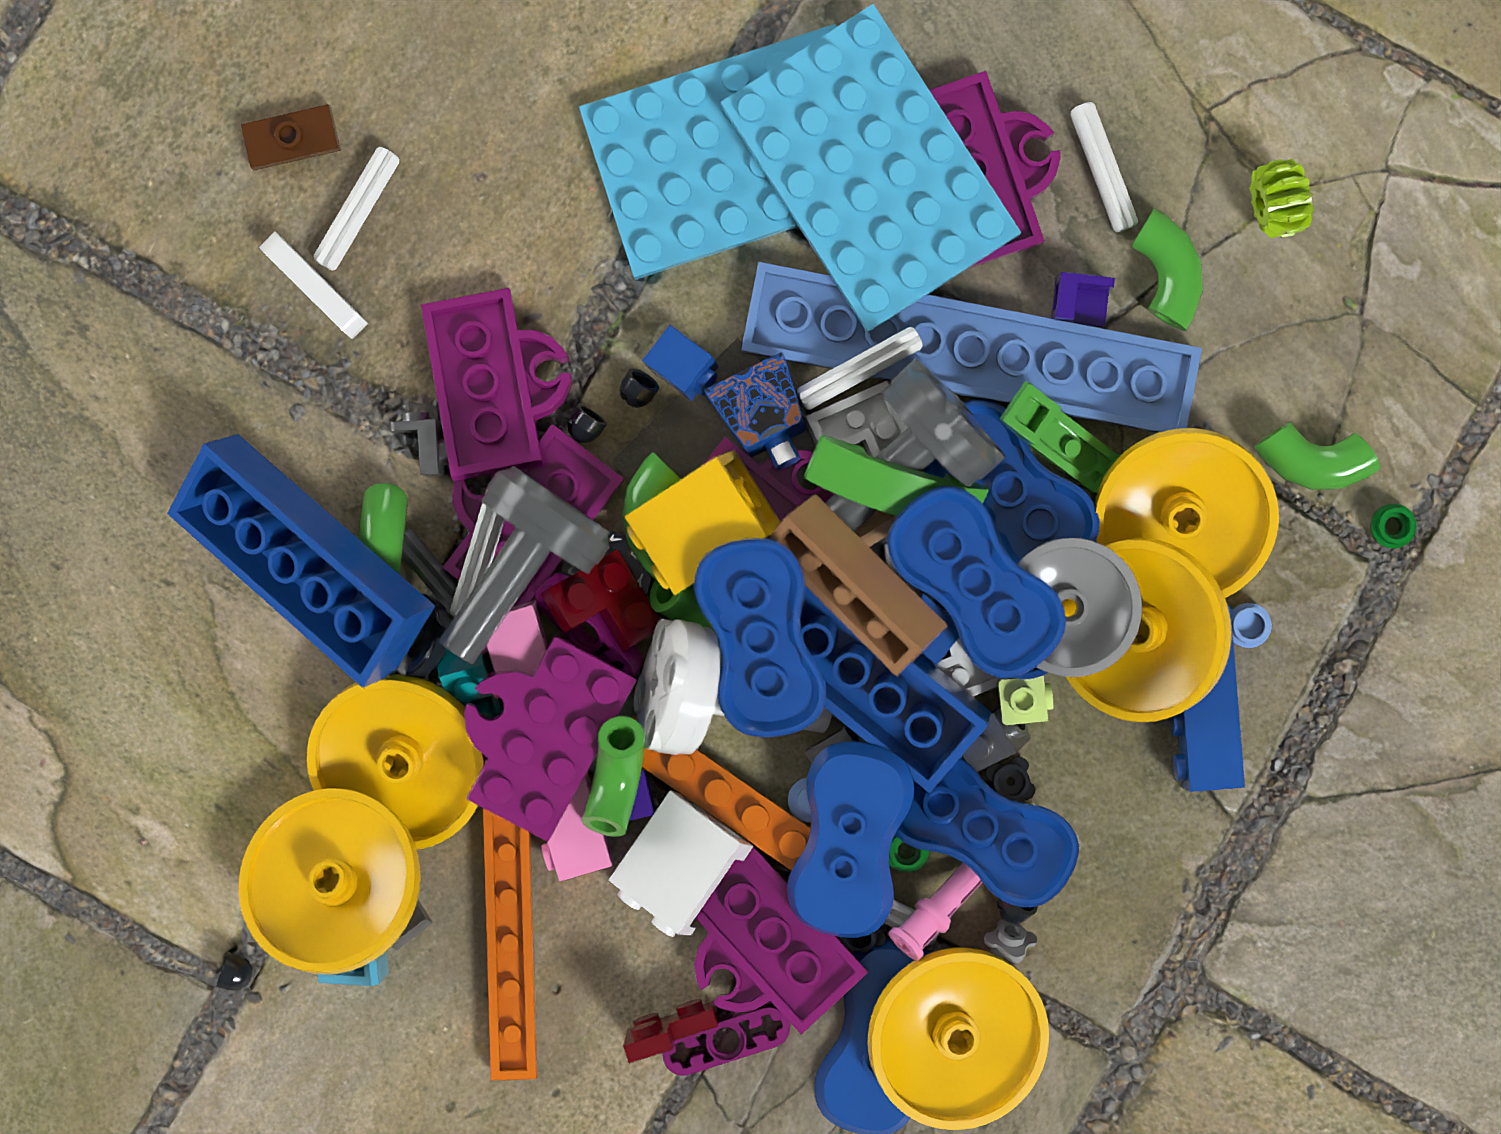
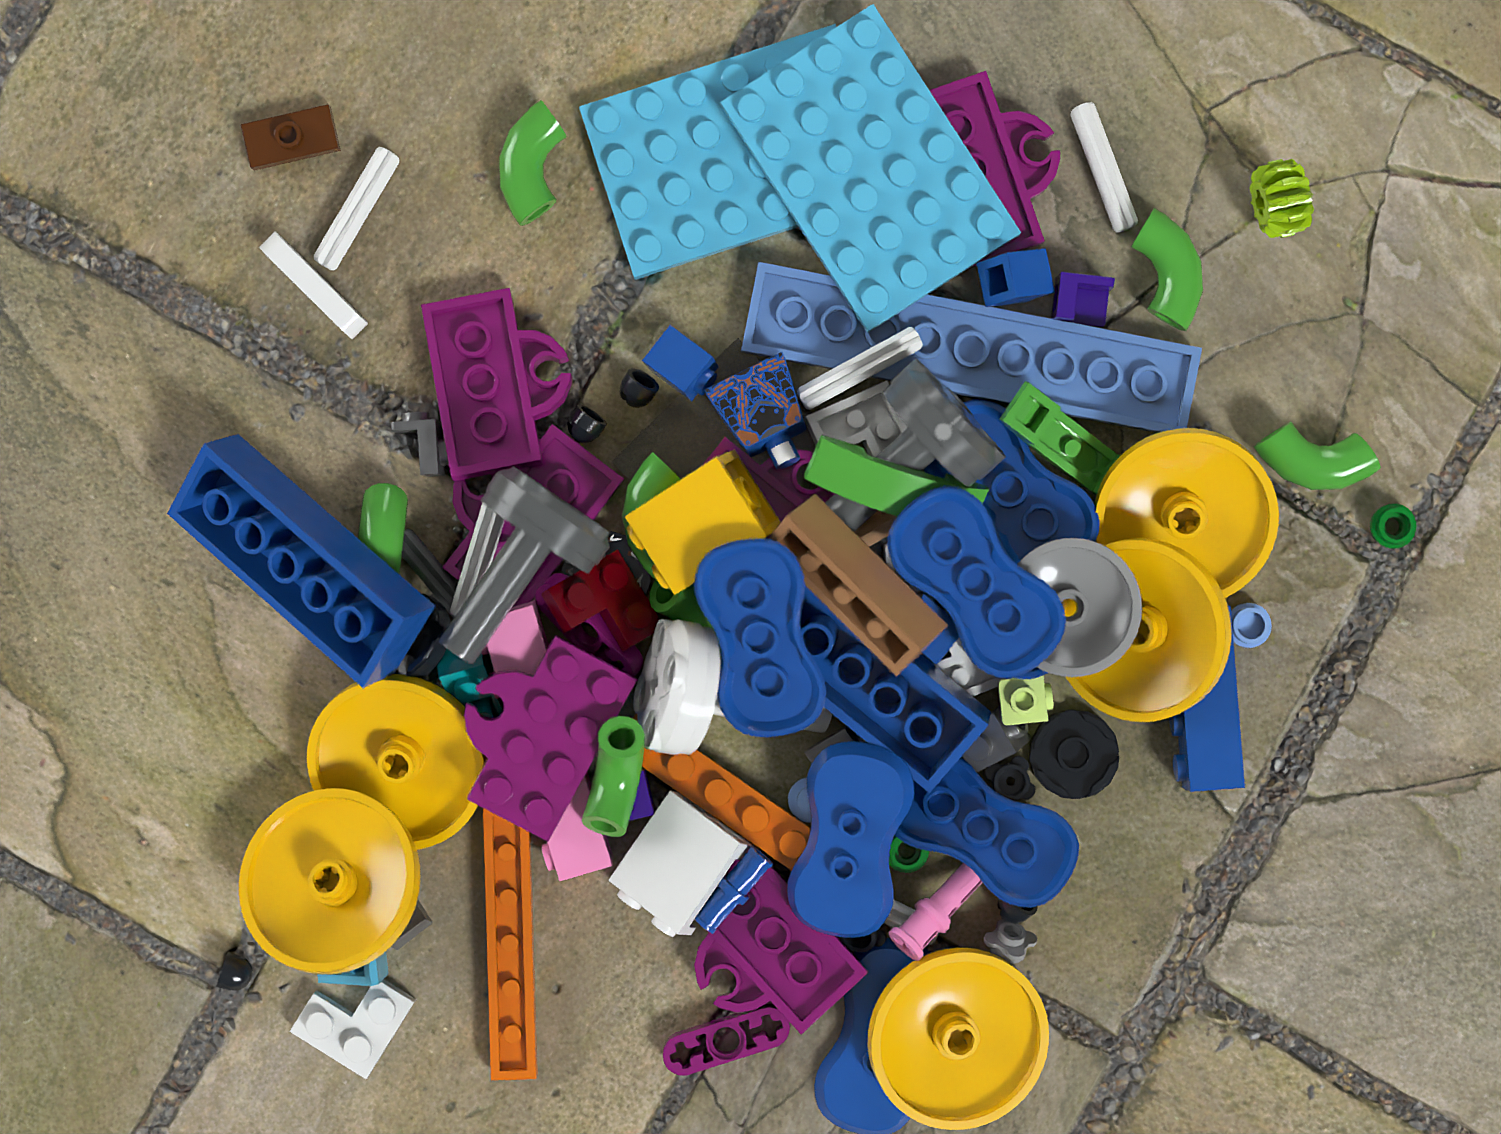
dark red plate [623,999,719,1064] -> none
none -> white plate [290,979,416,1079]
none -> bright green cylinder [499,100,567,226]
none -> blue pin [695,846,773,934]
none -> blue brick [976,248,1055,307]
none -> black tile [1029,709,1119,799]

